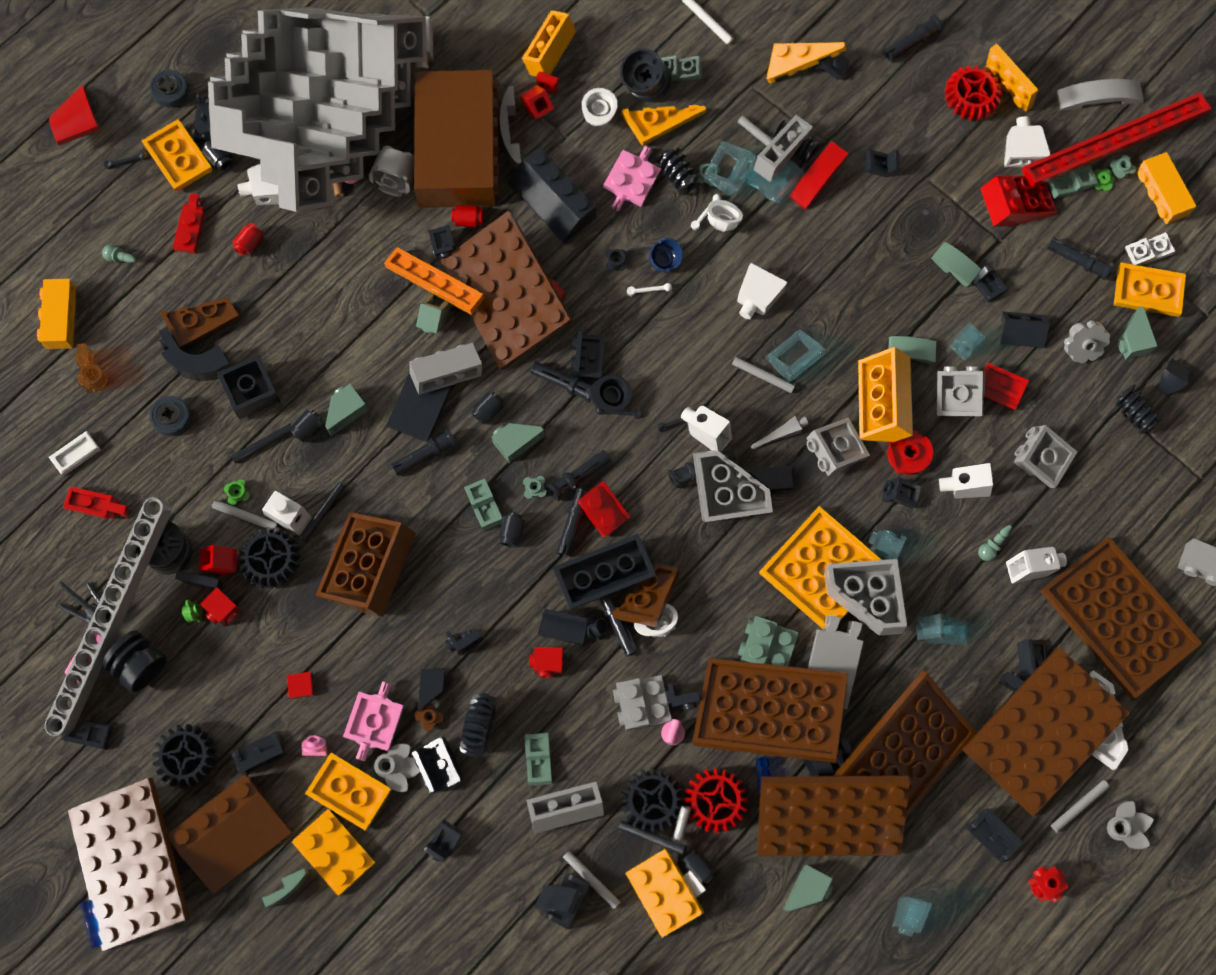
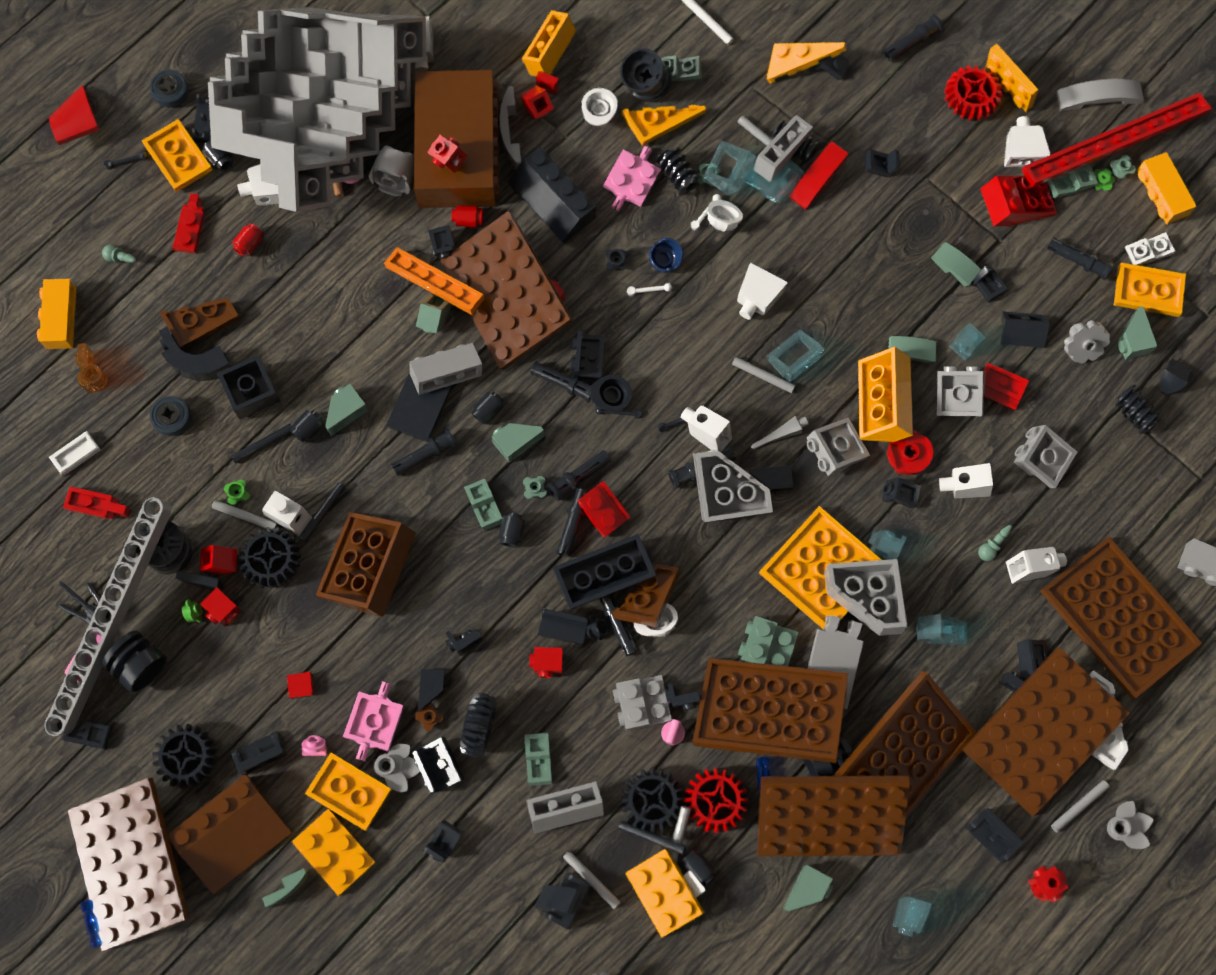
none -> red brick [427,135,468,173]

